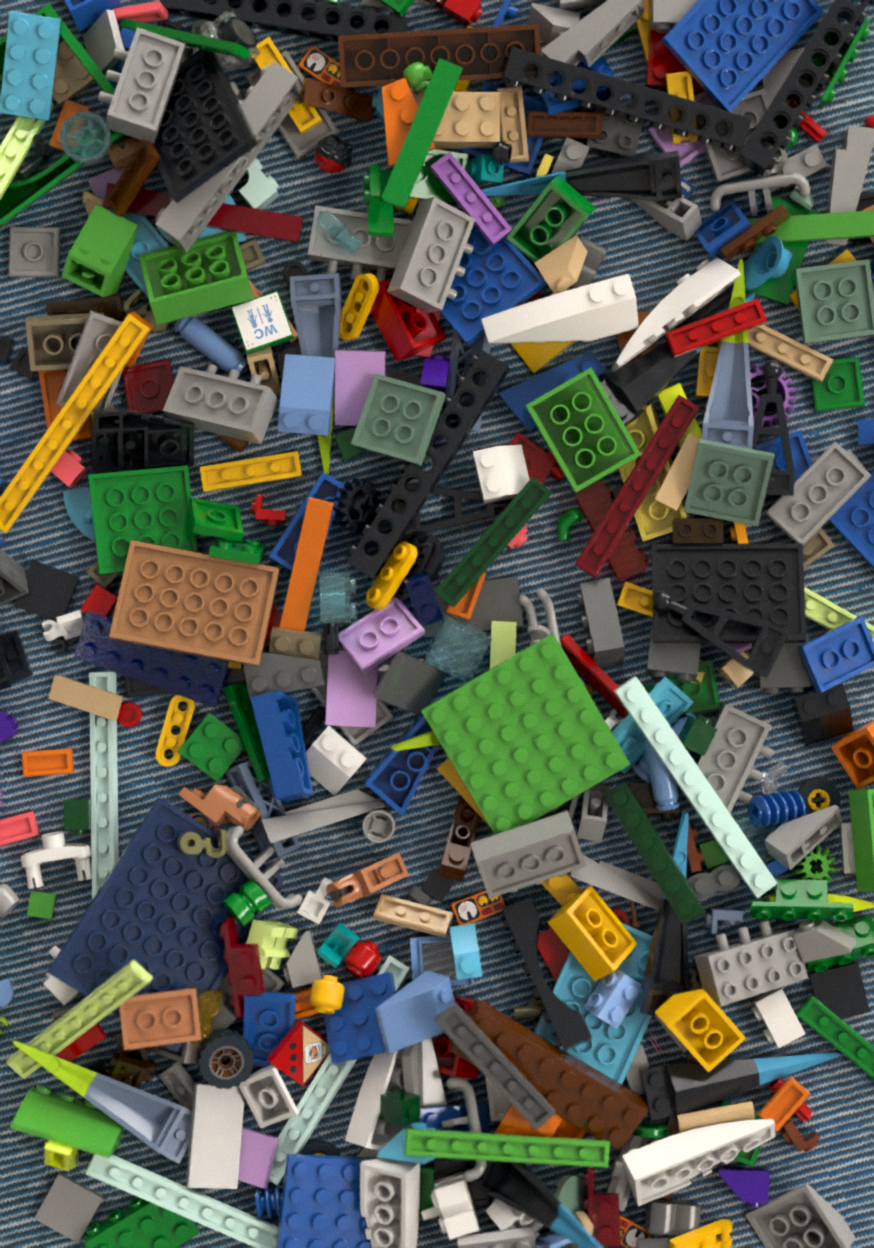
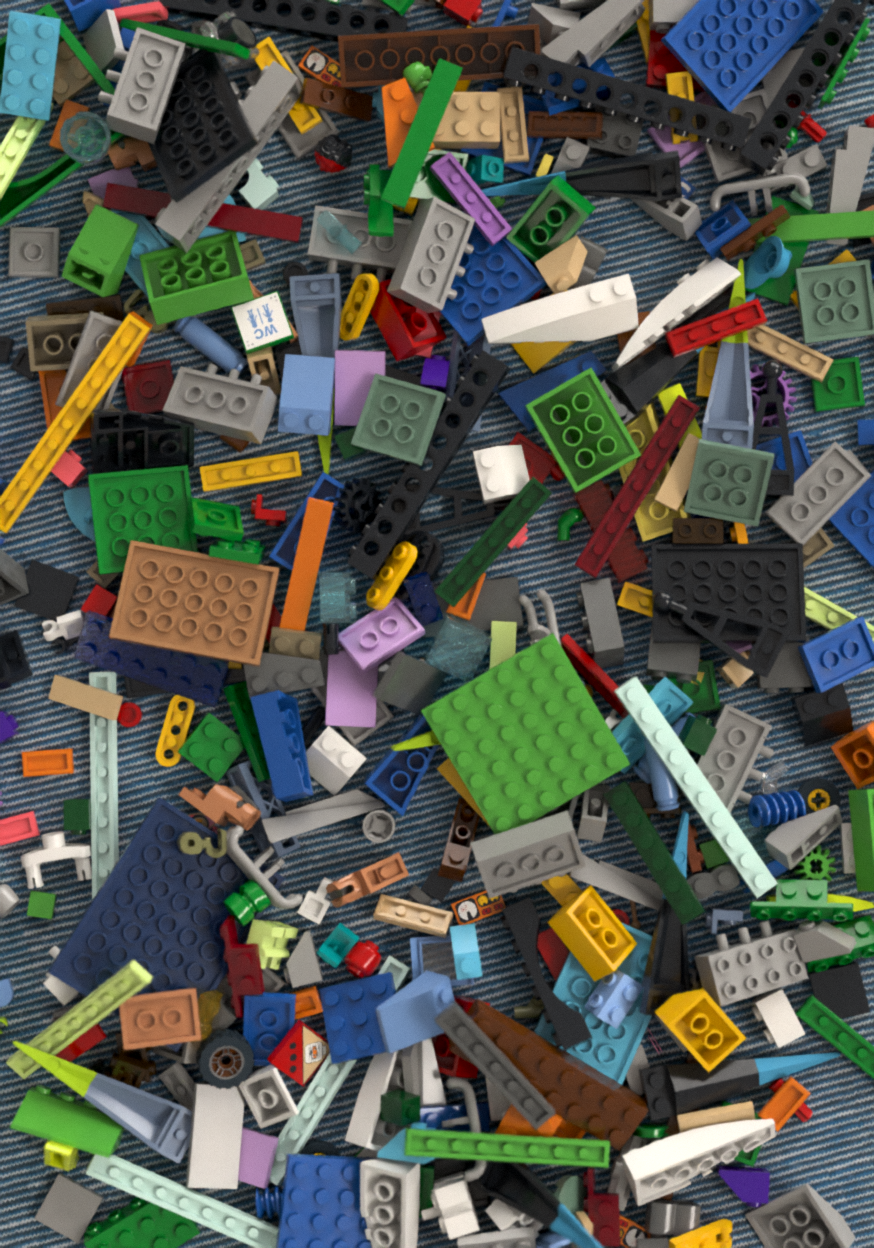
black hose [16,134,53,181] -> none
reddish brown plate [107,140,160,216] -> none
yellow head [310,975,345,1014] -> none
black plate [493,140,512,166] -> none
copper bracket [780,1118,821,1152] -> none

